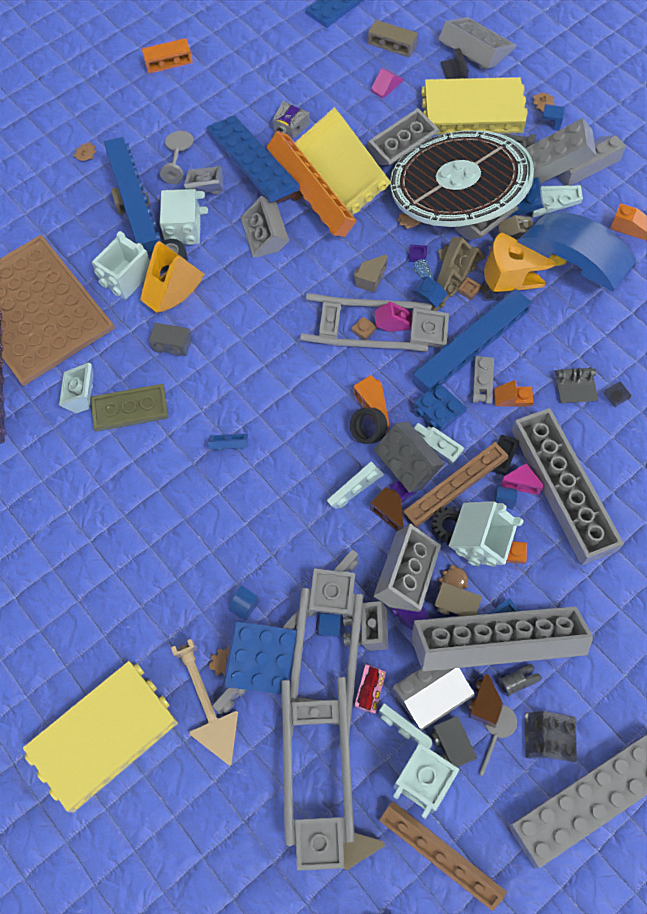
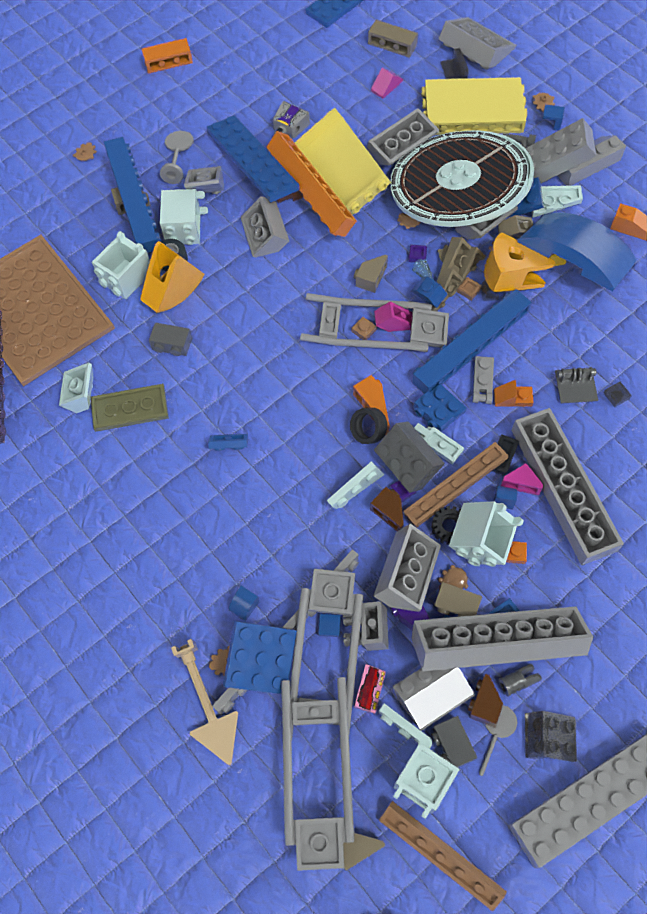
light yellow panel [23,661,178,813] -> none

